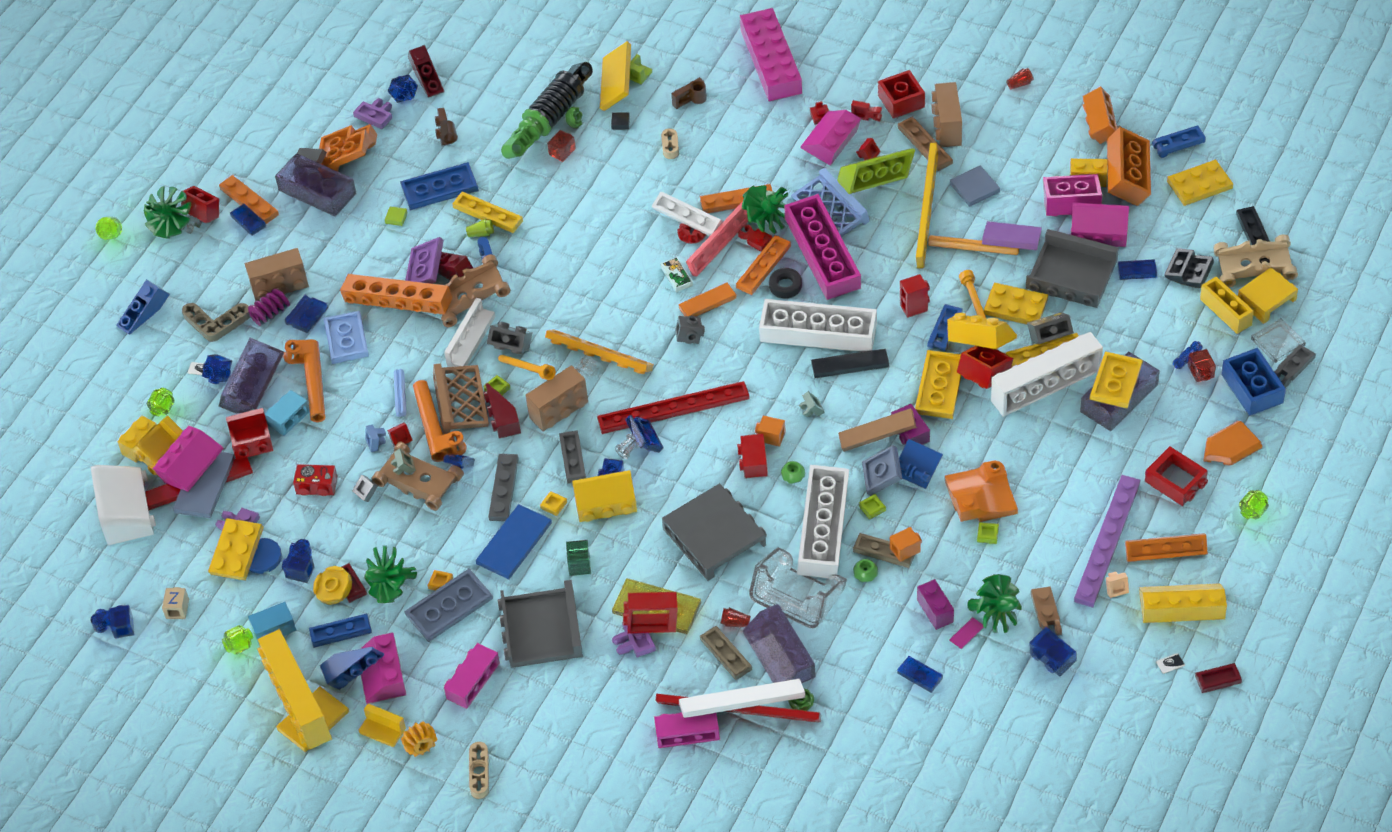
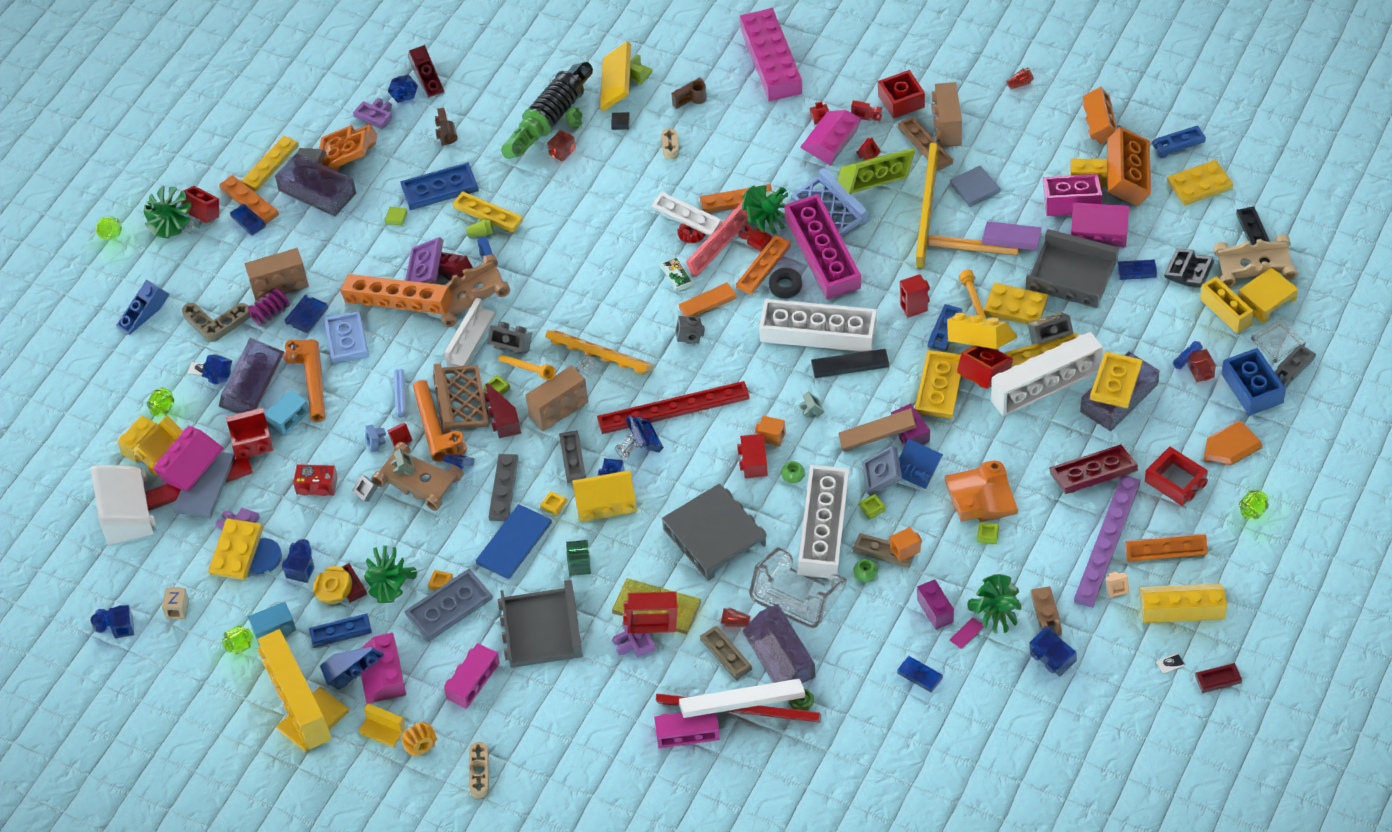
none -> yellow plate [241,135,299,192]
none -> dark red plate [1049,444,1138,494]

